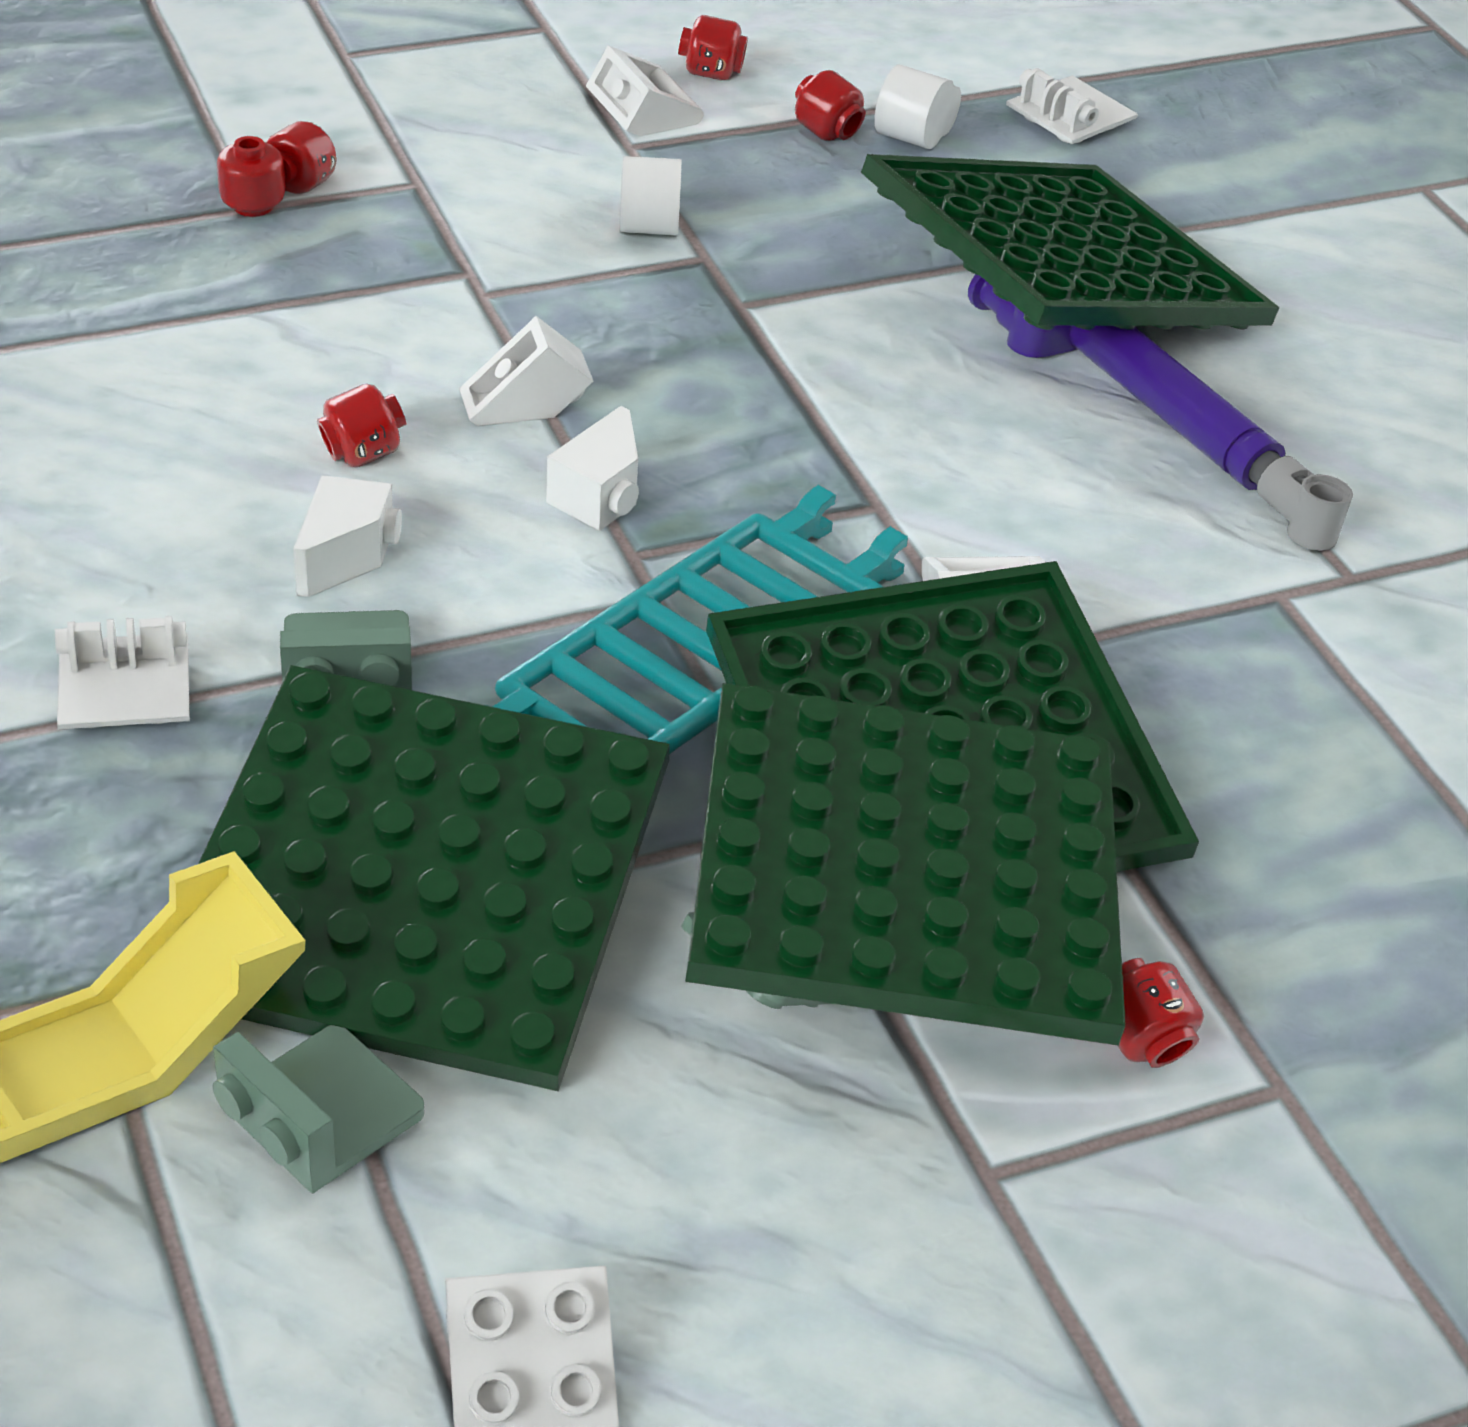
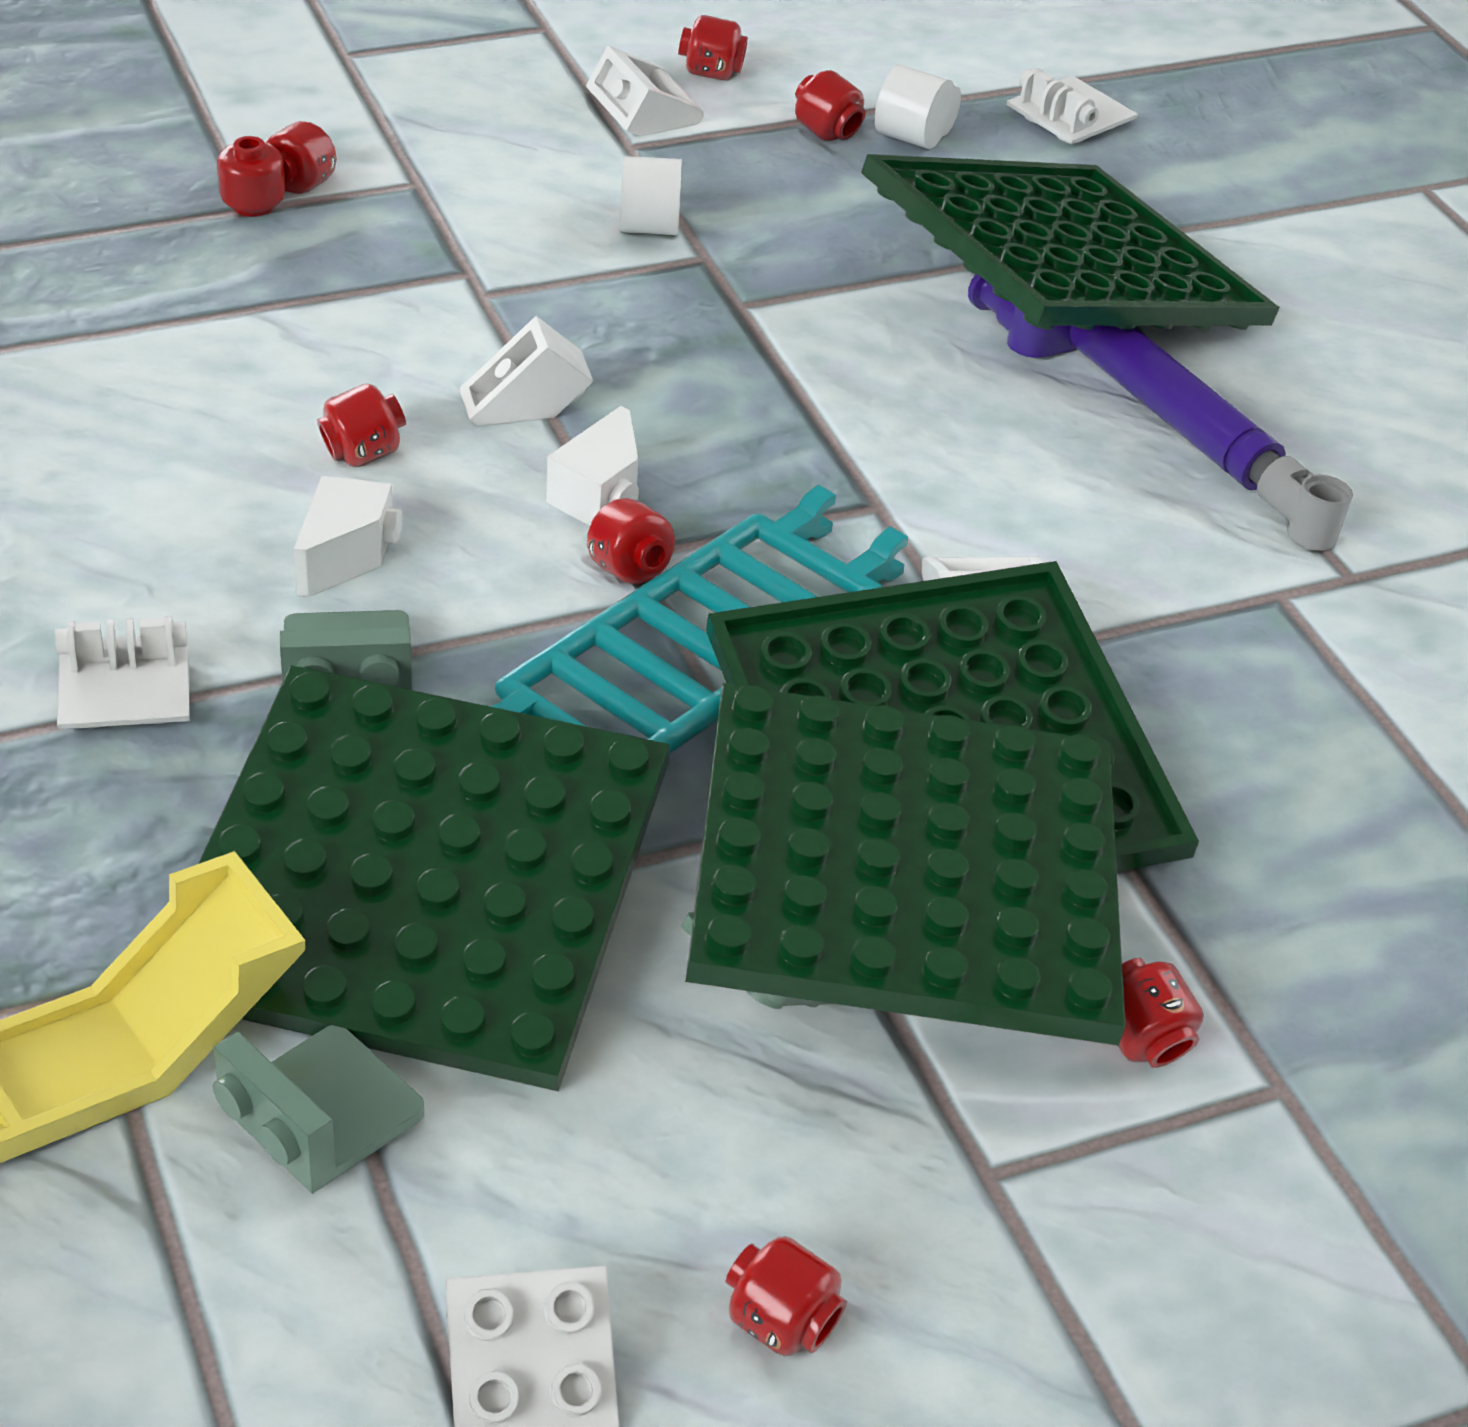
none -> red head [587,498,675,585]
none -> red head [725,1236,847,1356]

